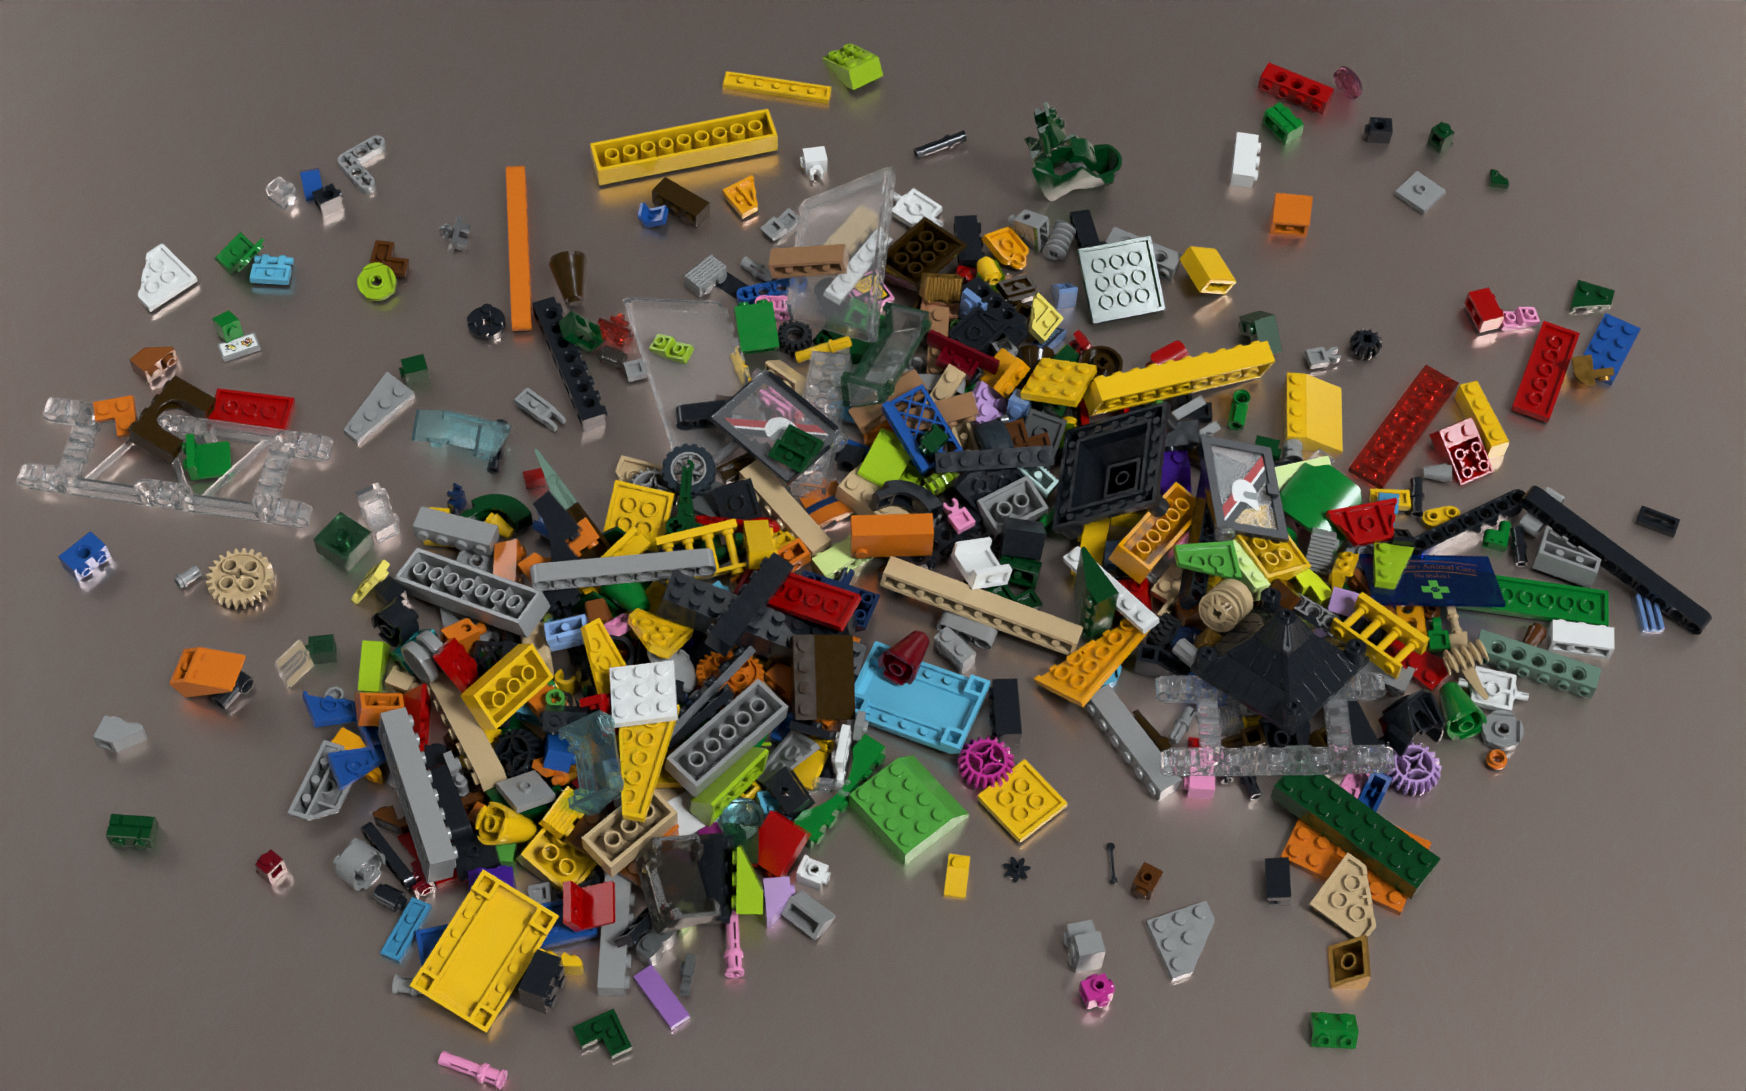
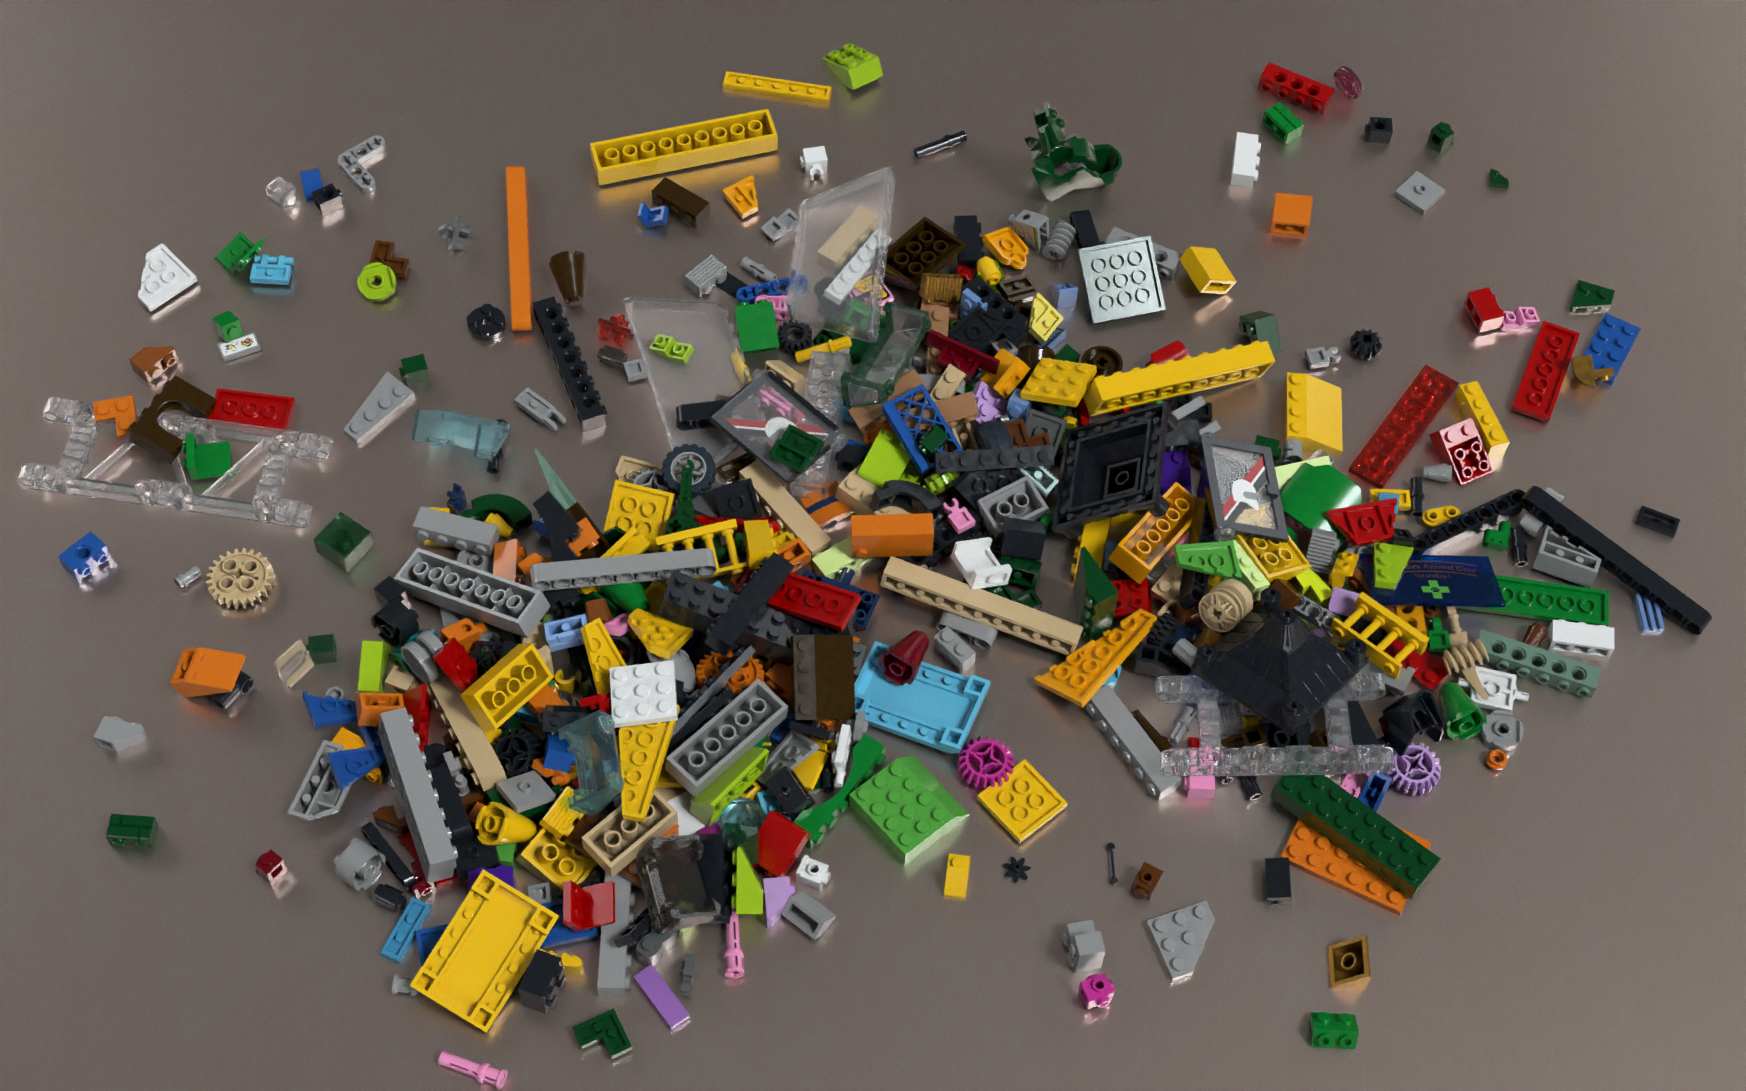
light yellow wing [350,559,390,605] -> none
clear brick [355,482,401,543] -> none
red slope [522,468,546,489] -> none
bright green bush [546,689,566,706] -> none
dark green brick [559,311,604,353] -> none
medium nougat brick [768,244,849,278] -> none
clear plate [812,777,851,797] -> none
white plate [889,188,944,228] -> none
black brick [988,678,1022,744] -> none
white plate [1063,546,1159,634] -> none
red tile [1069,330,1093,355] -> none
green piece [1227,389,1251,431] -> none
tan plate [1309,853,1376,938] -> none

